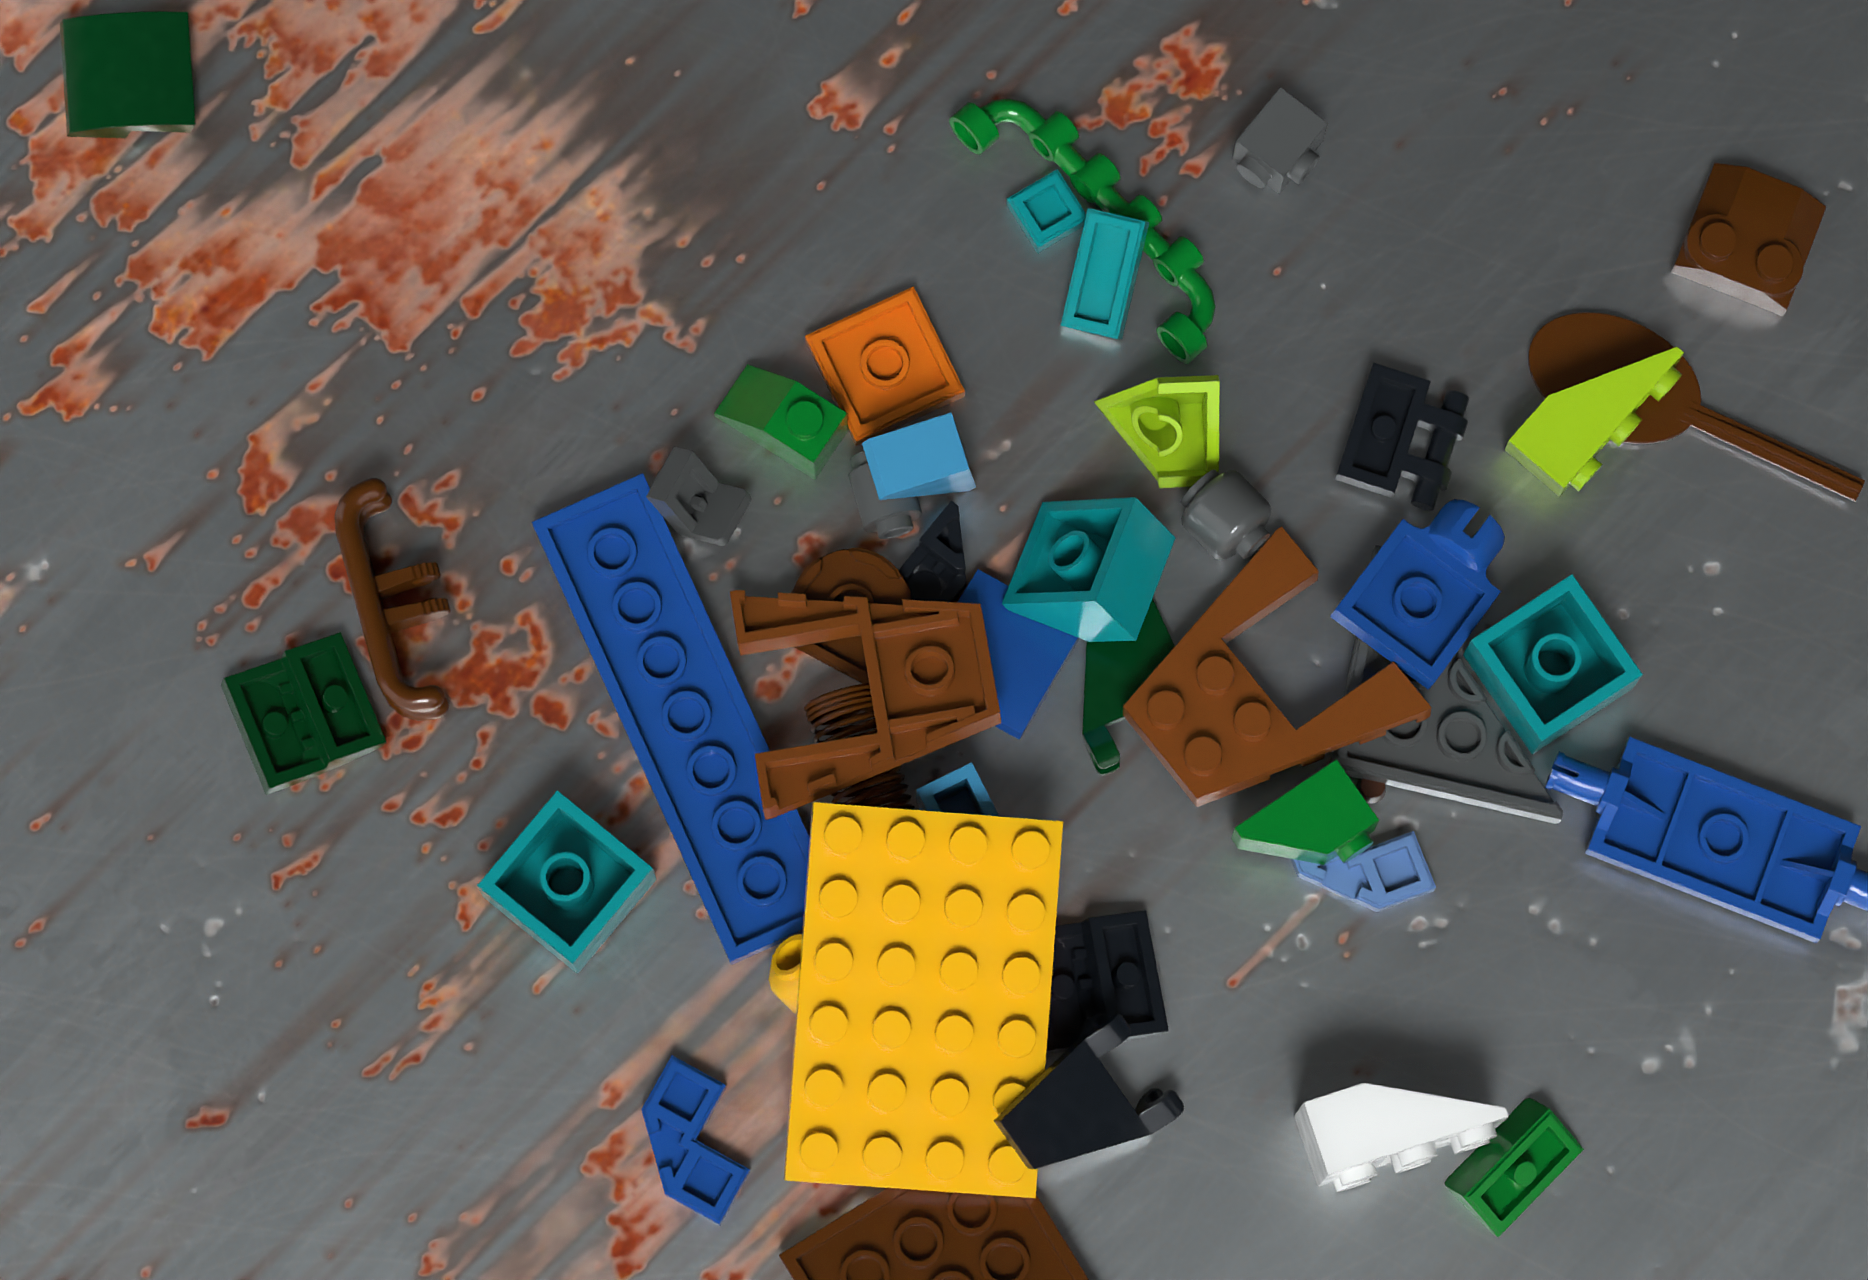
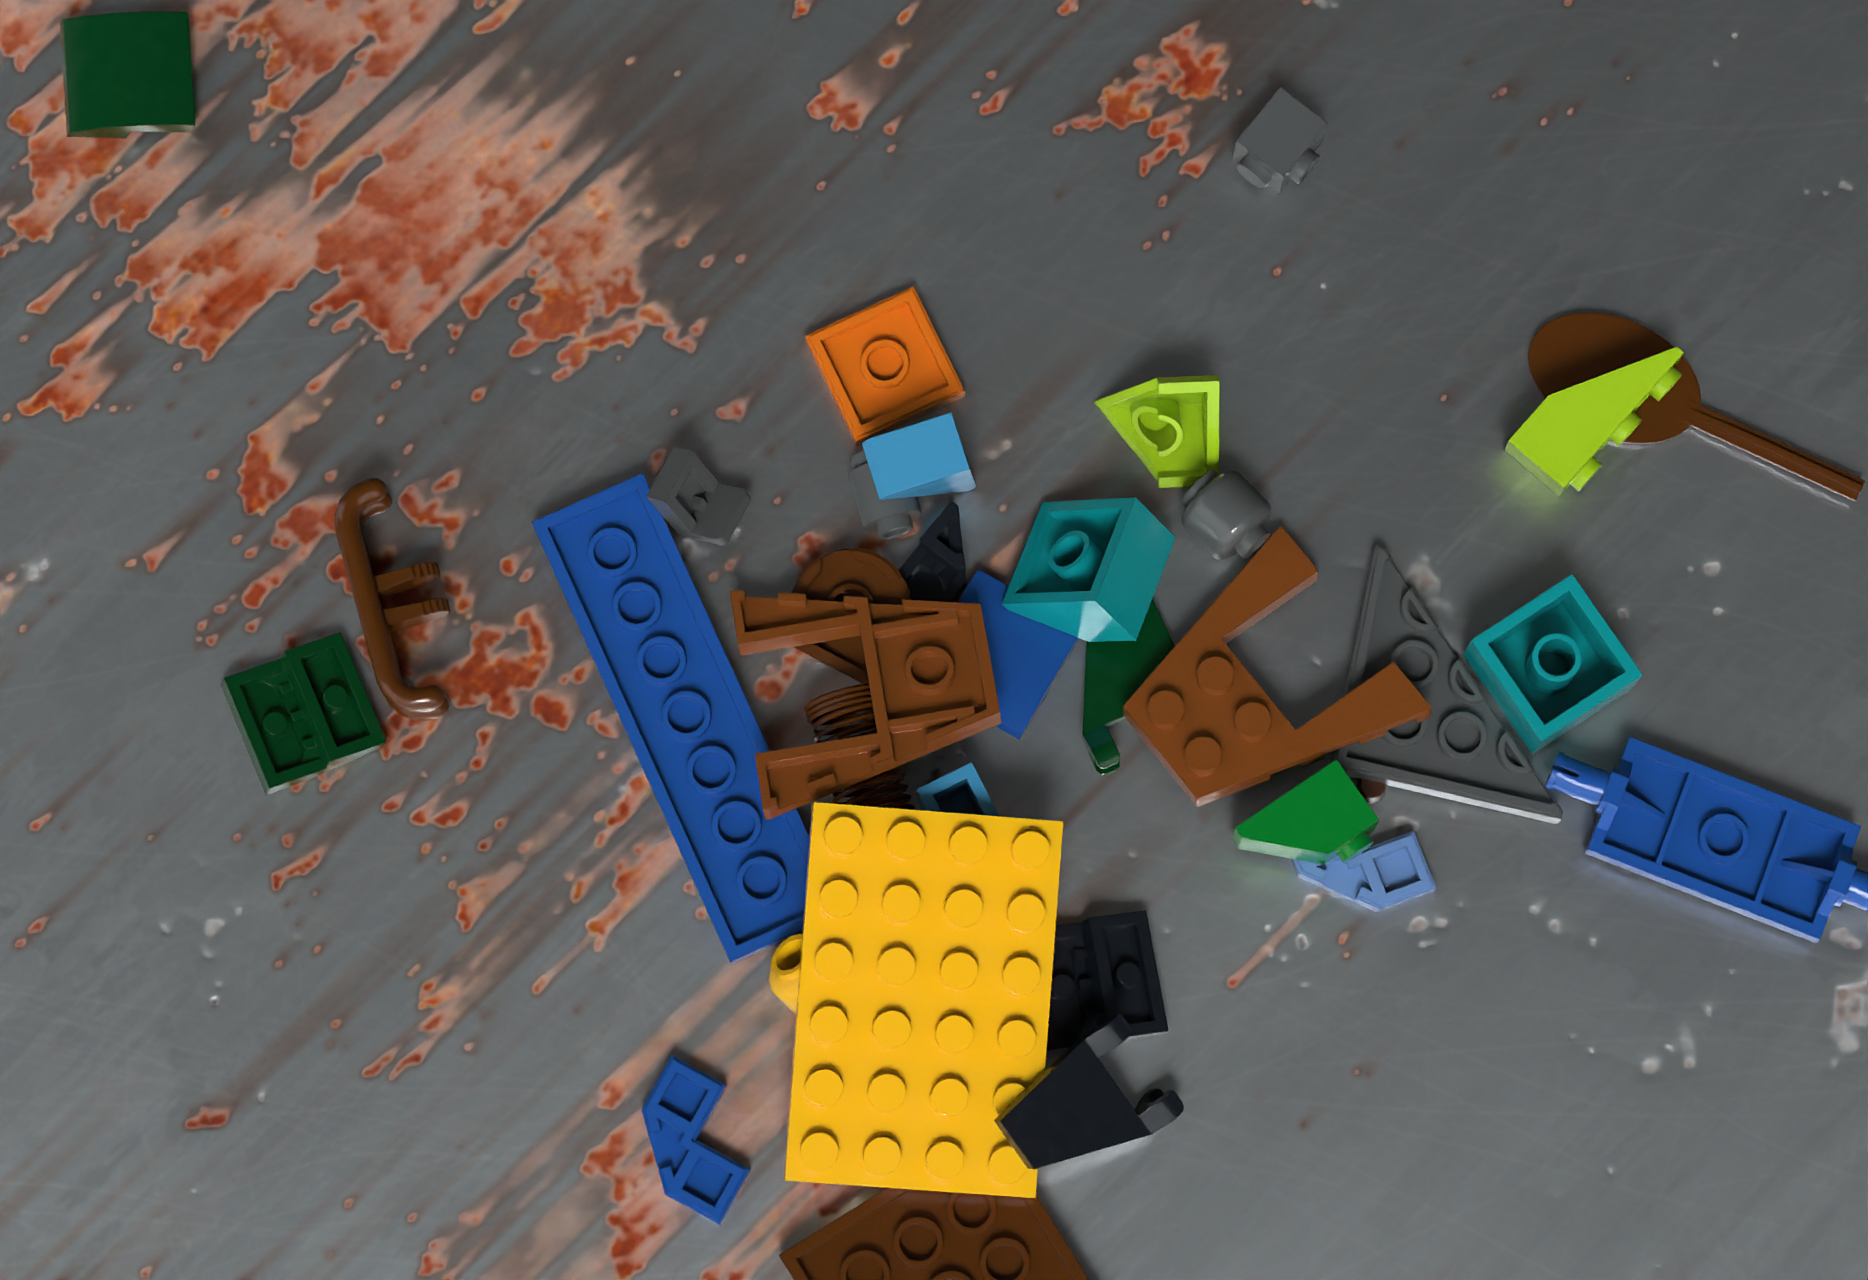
teal brick [477,790,657,974] -> none
green slope [714,364,848,480] -> none
green bar [949,98,1216,364] -> none
teal tile [1006,169,1086,254] -> none
teal tile [1061,208,1149,340] -> none
white slope [1294,1083,1509,1192] -> none
blue plate [1330,499,1505,690] -> none
black plate [1335,362,1469,511] -> none
green slope [1444,1098,1584,1238] -> none
reddish brown slope [1671,163,1826,316] -> none

